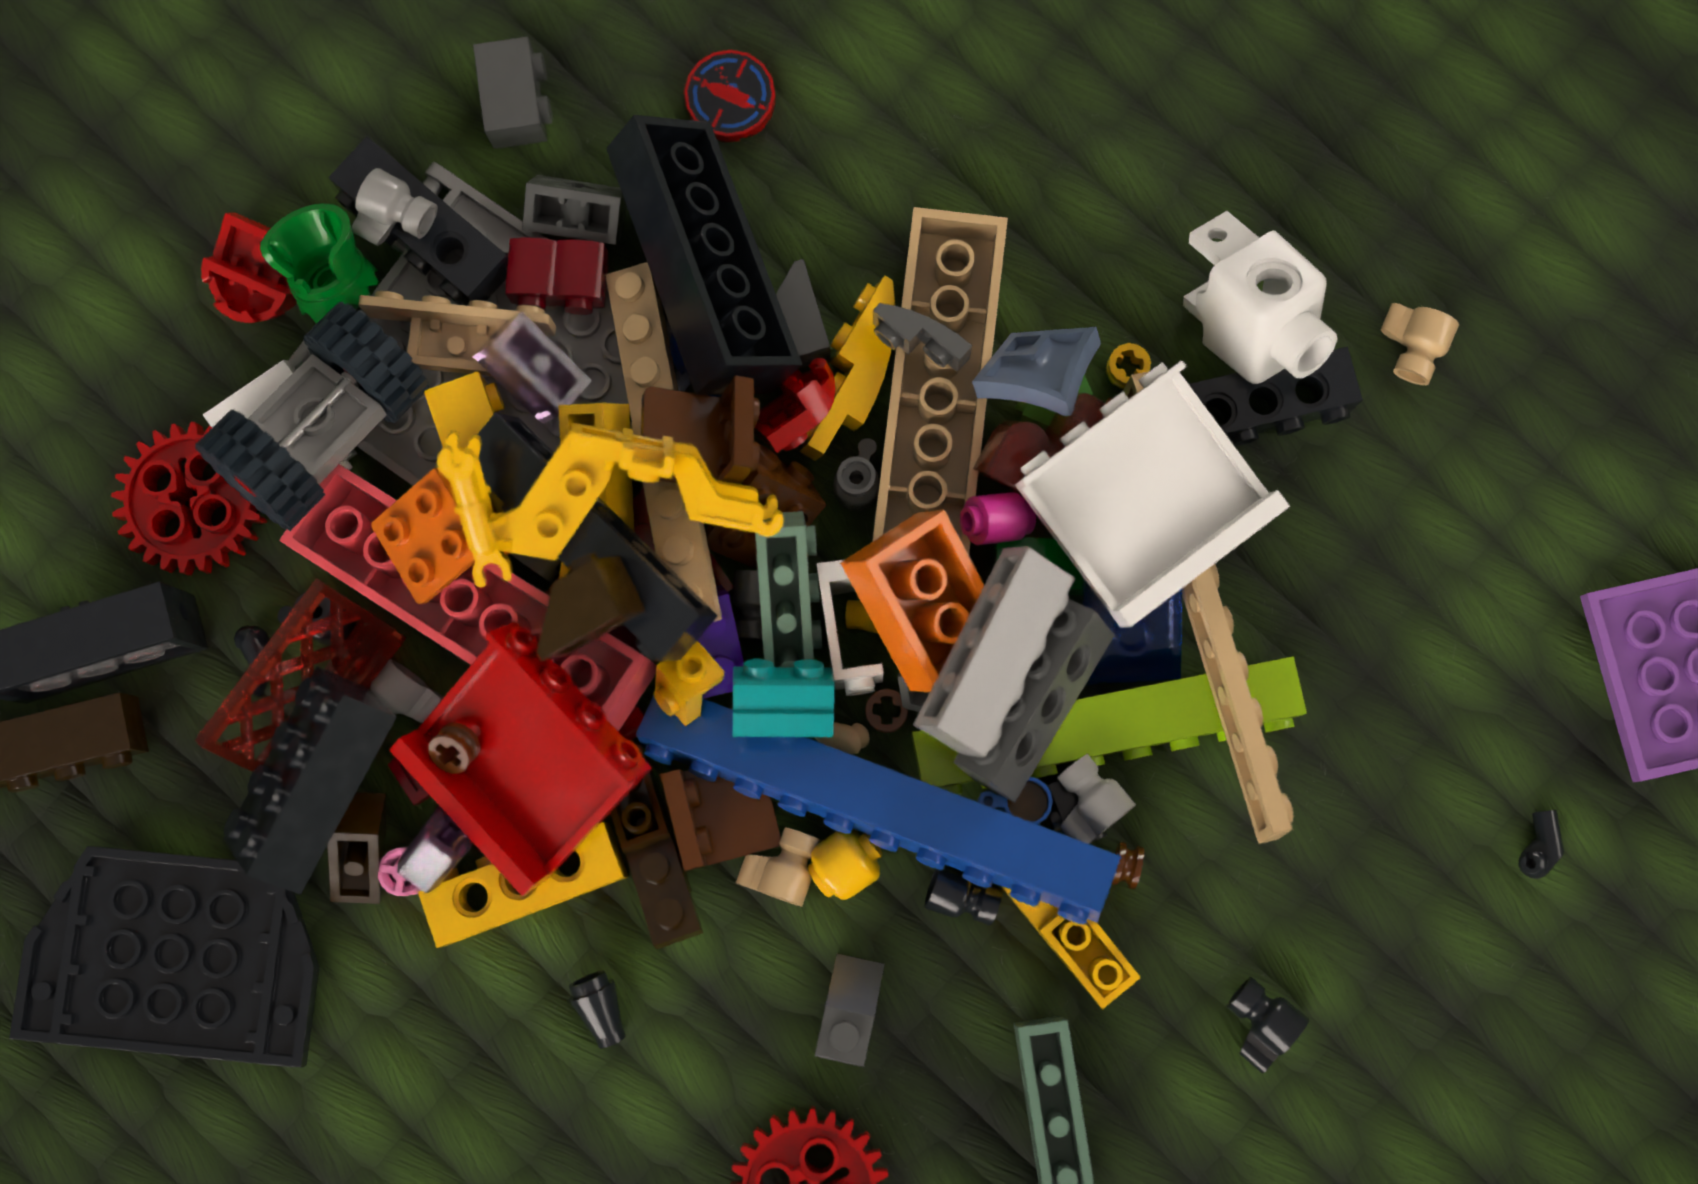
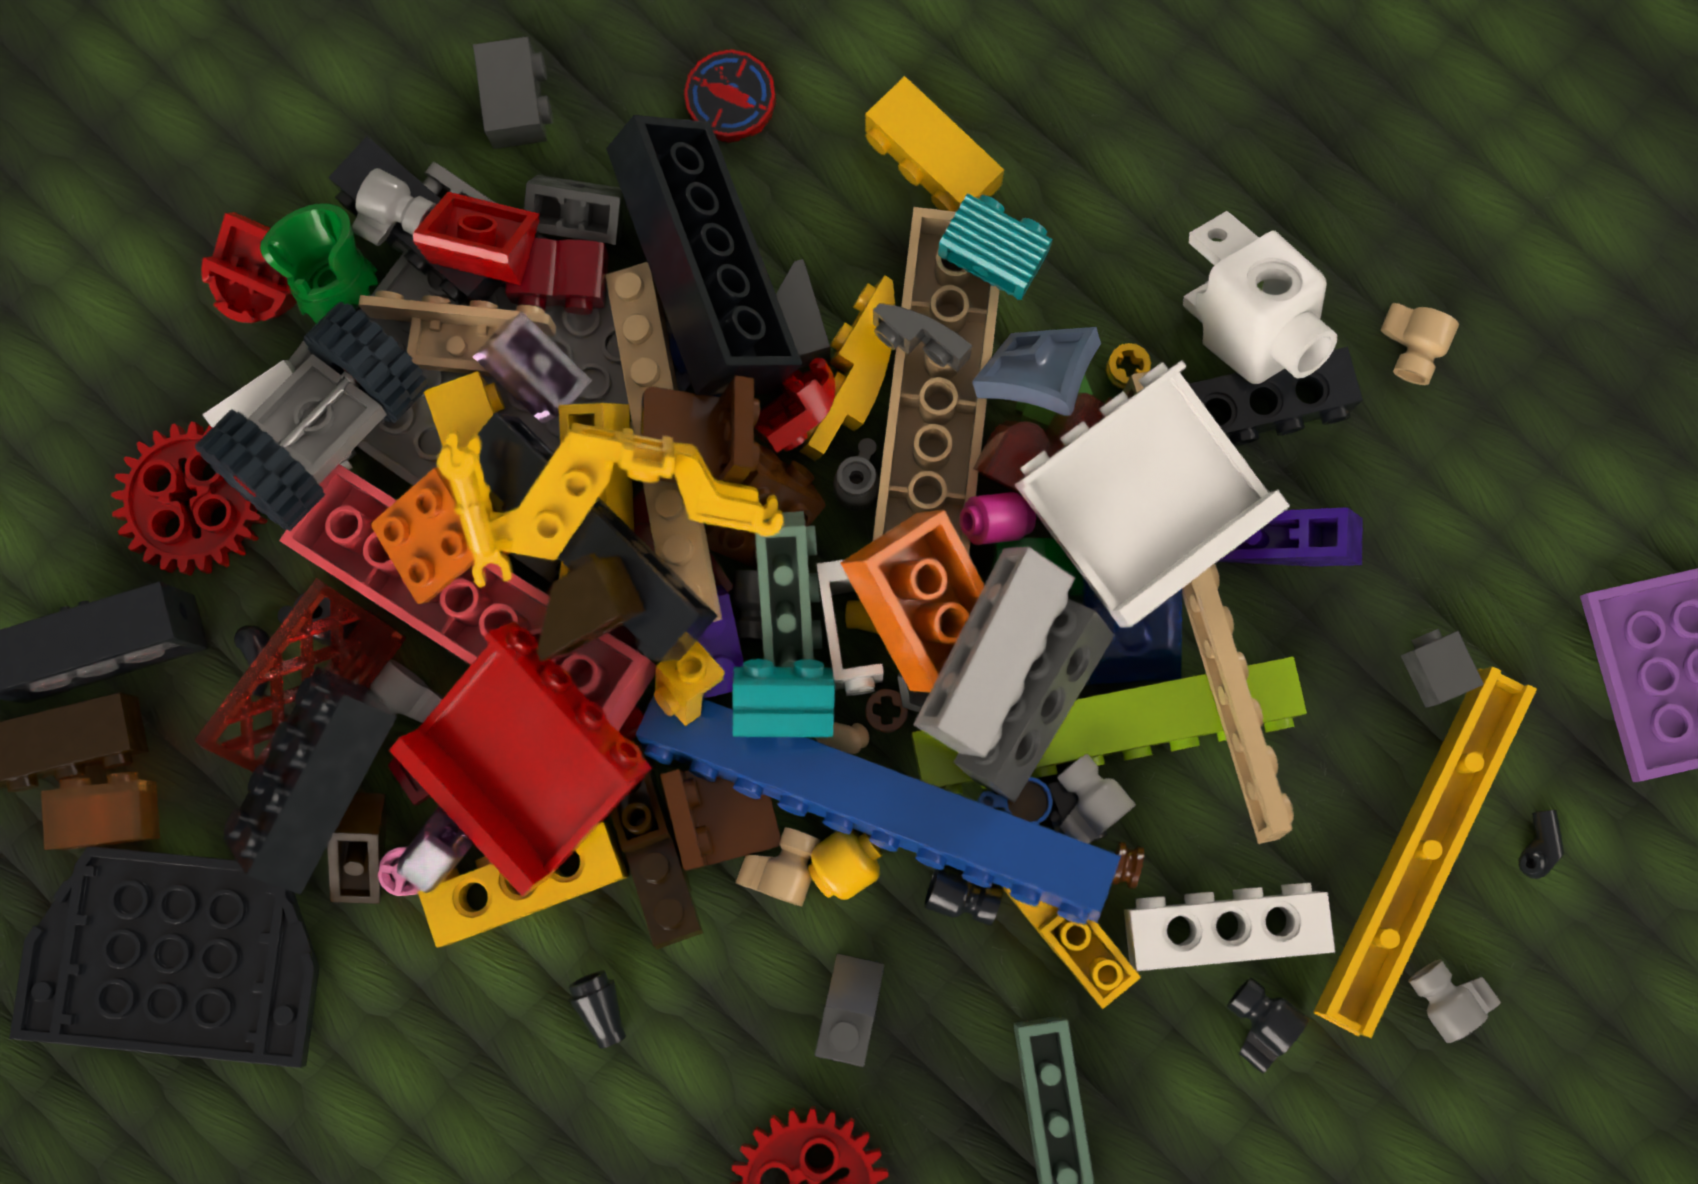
reddish brown bush [428,723,480,774] -> none
none -> clear orange brick [41,772,160,850]
none -> red slope [413,192,540,285]
none -> yellow brick [865,76,1004,212]
none -> teal brick [938,194,1053,300]
none -> white brick [1124,883,1335,971]
none -> dark purple slope [1217,507,1363,566]
none -> yellow tile [1313,666,1537,1038]
none -> dark grey brick [1400,629,1484,708]
none -> light grey piece [1408,959,1501,1043]

